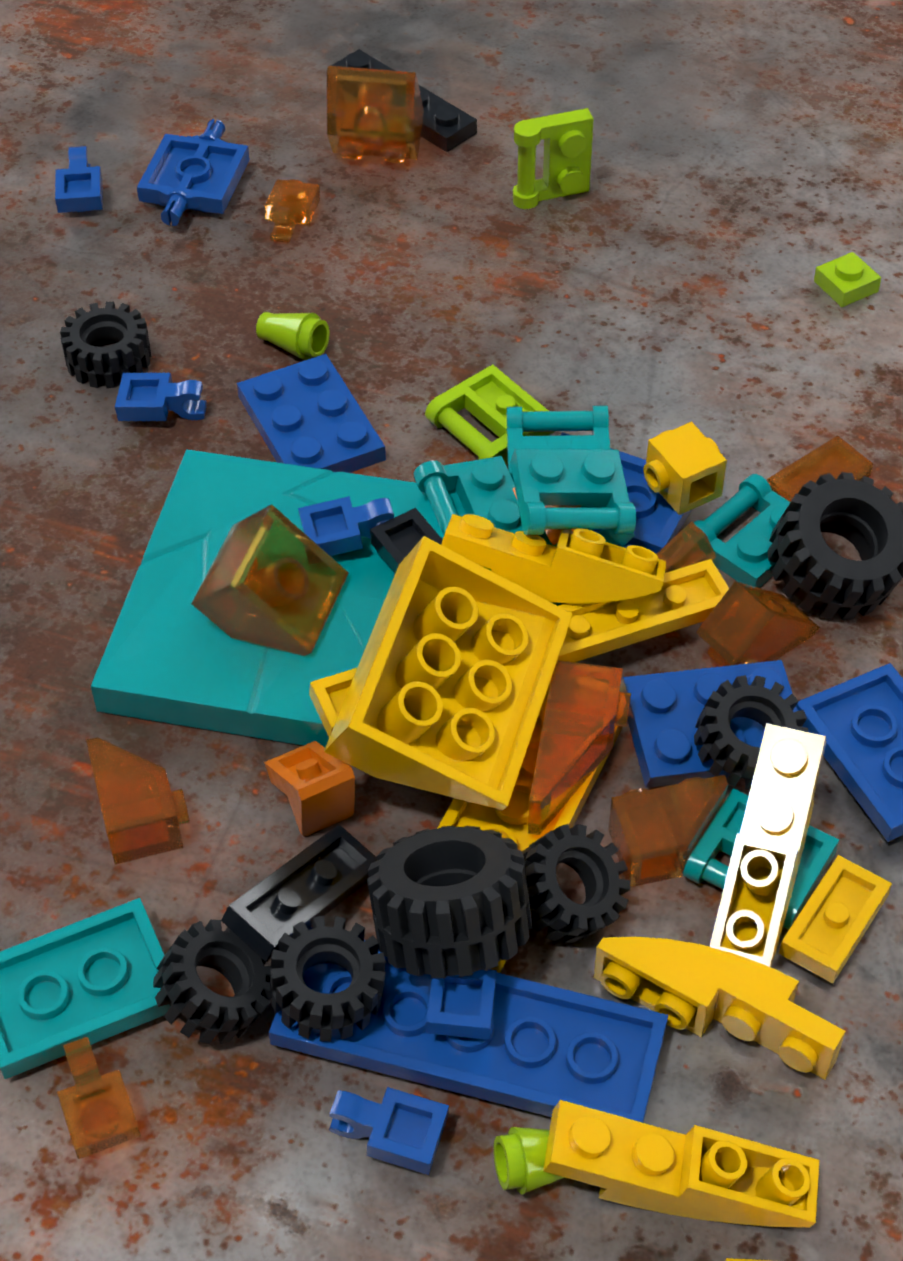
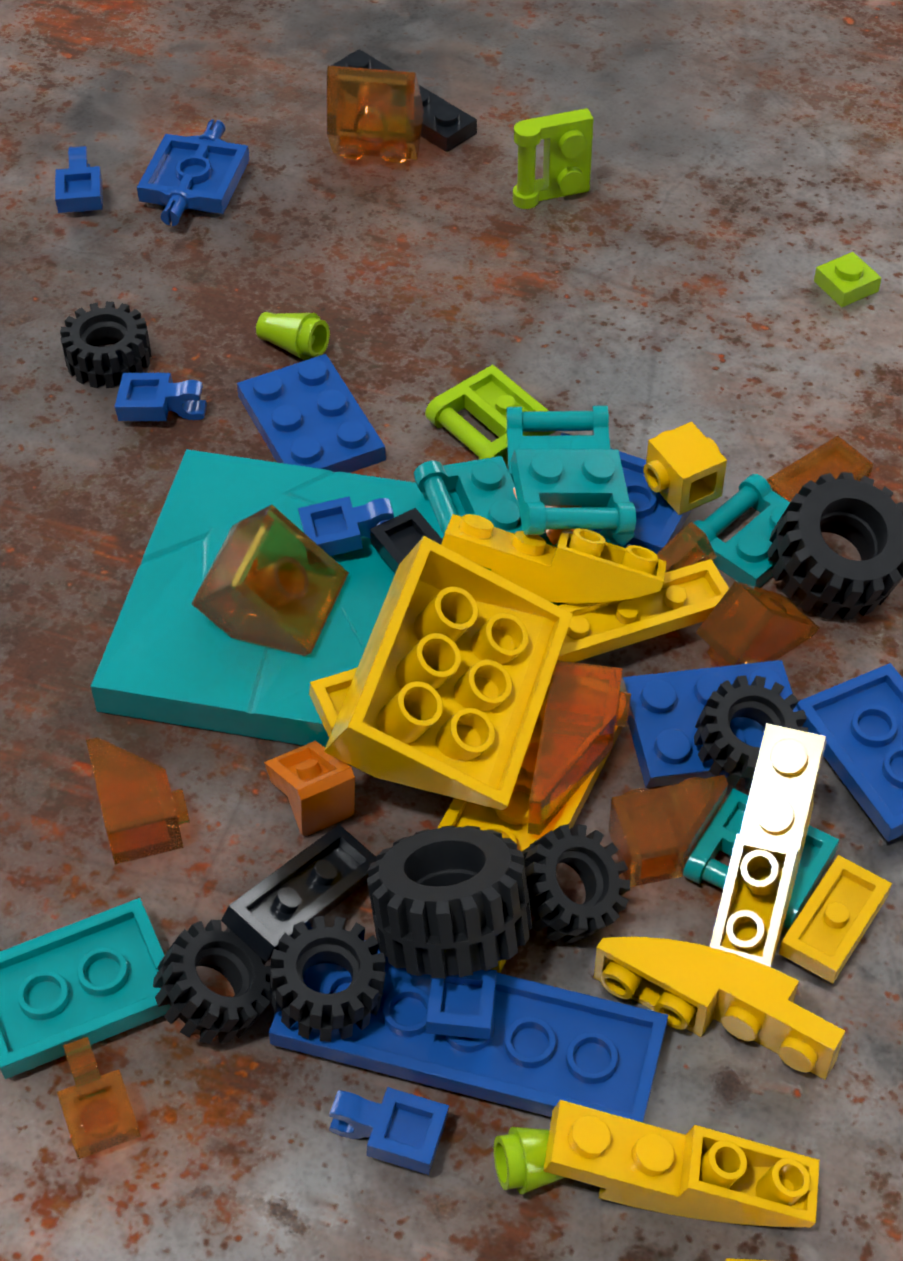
clear orange plate [265,179,320,243] -> none

